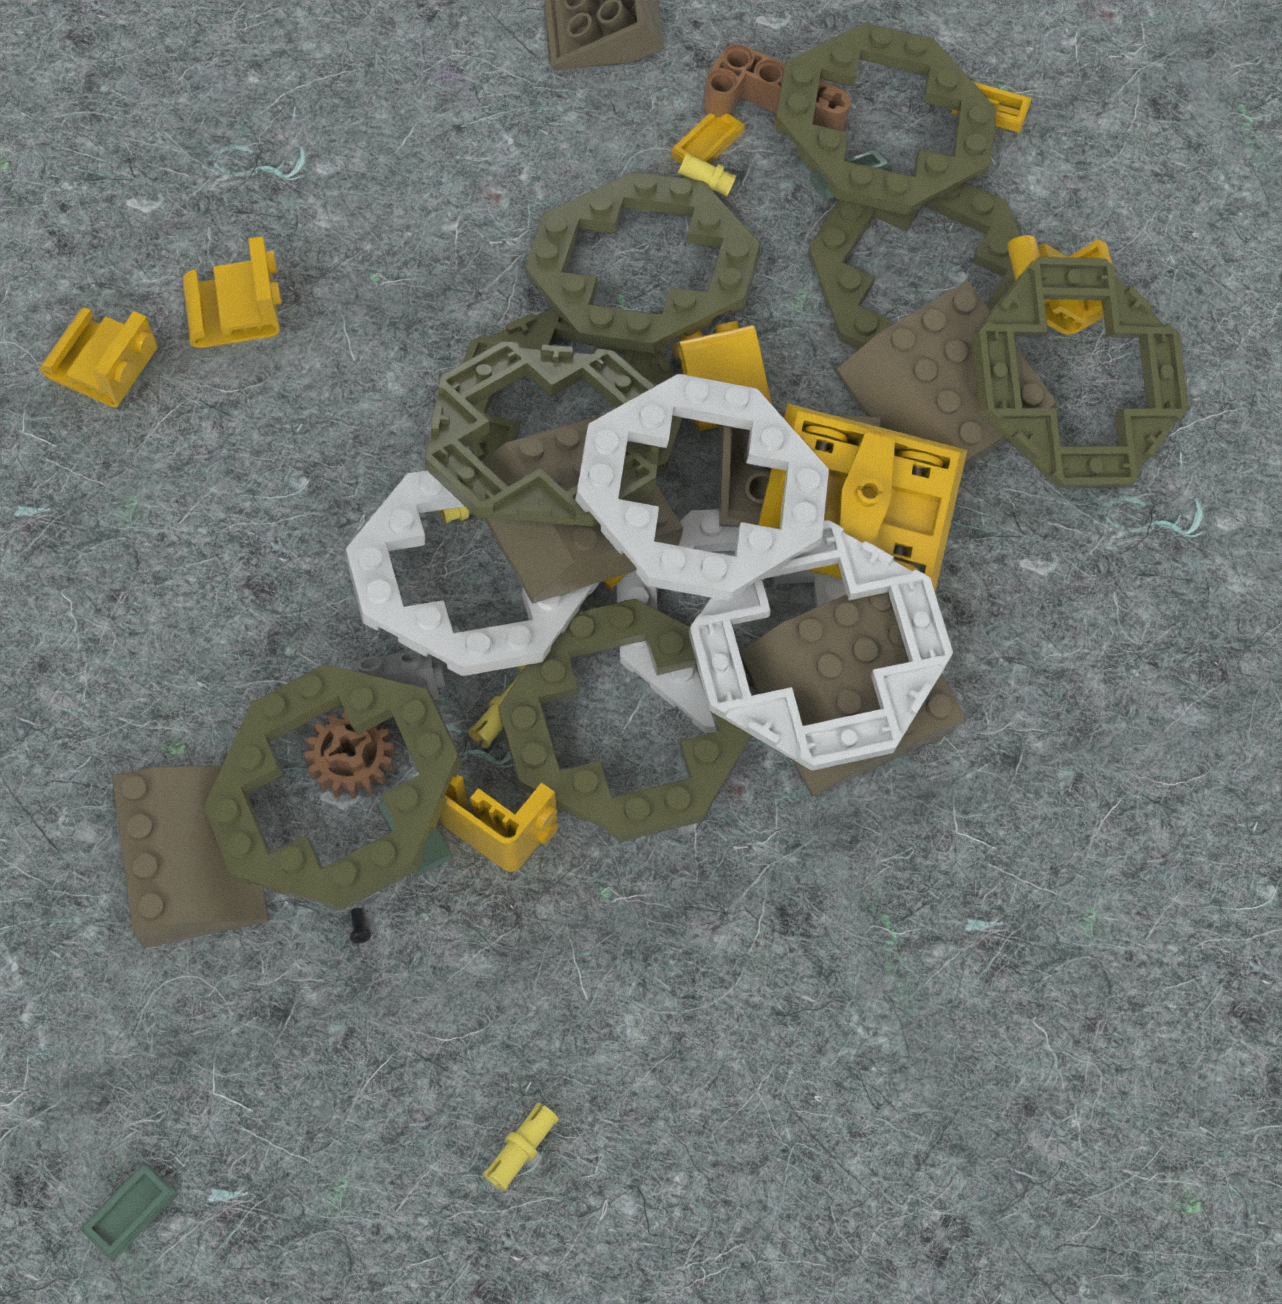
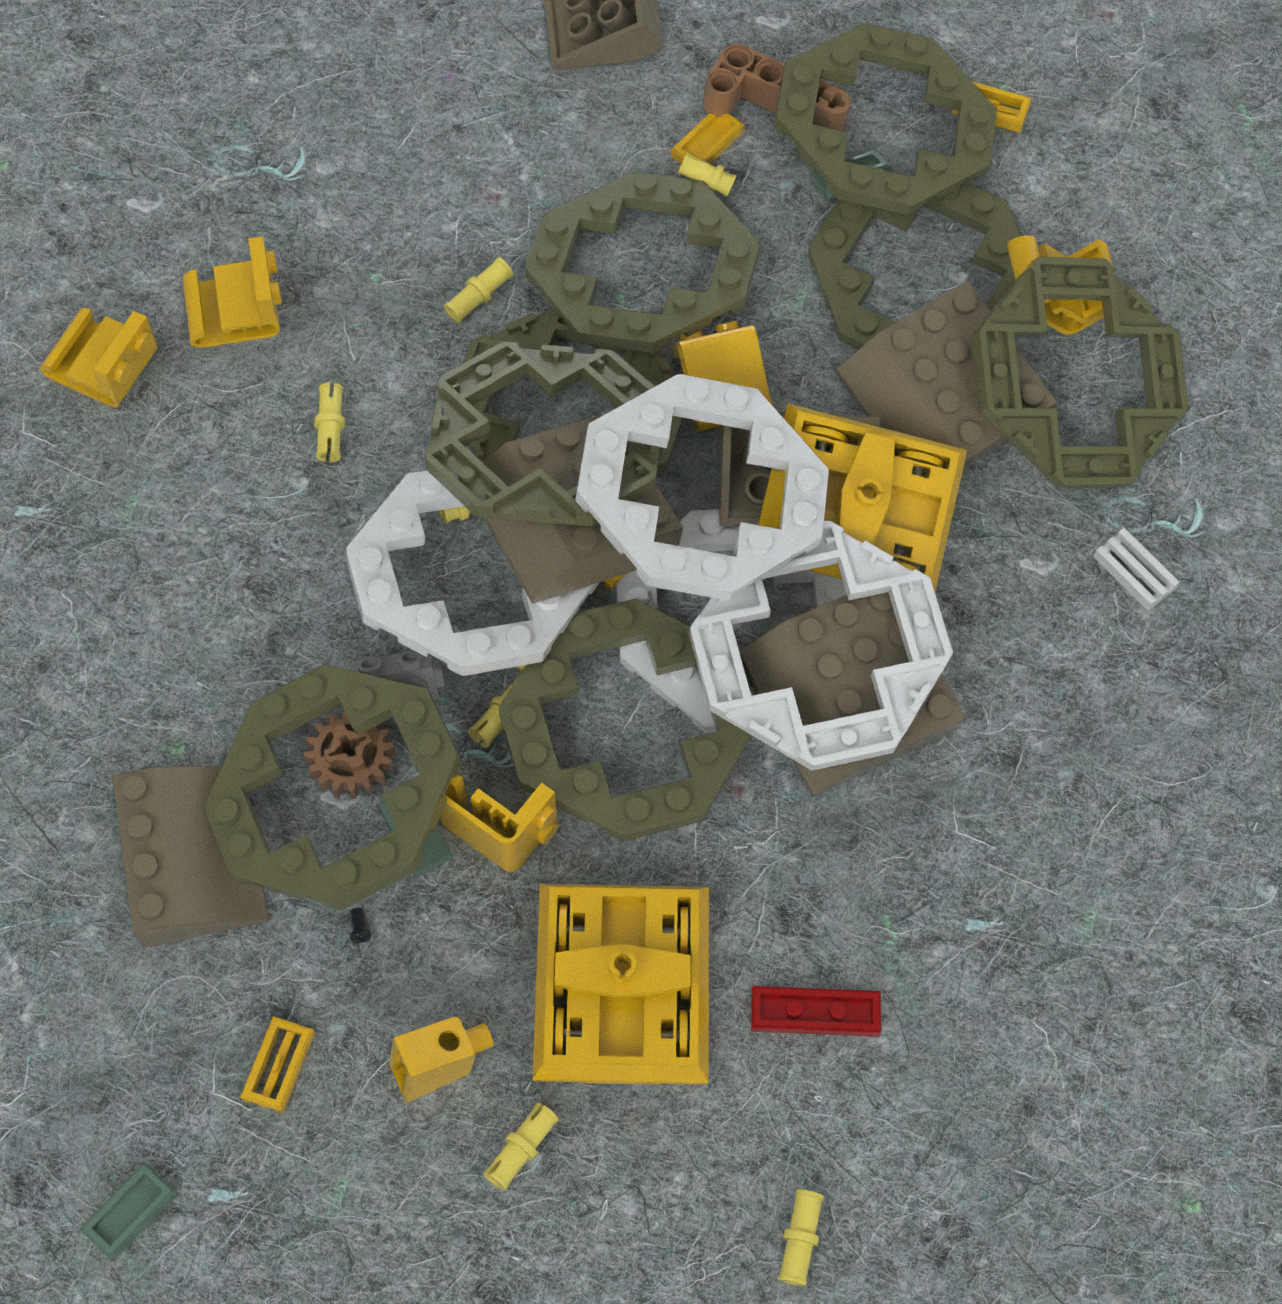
none -> yellow tile [240,1016,315,1114]
none -> light yellow pin [314,382,345,462]
none -> yellow torso [389,1016,494,1103]
none -> light yellow pin [444,257,514,323]
none -> yellow piece [532,883,709,1085]
none -> red tile [751,986,881,1037]
none -> light yellow pin [778,1189,824,1287]
none -> white tile [1093,528,1180,611]

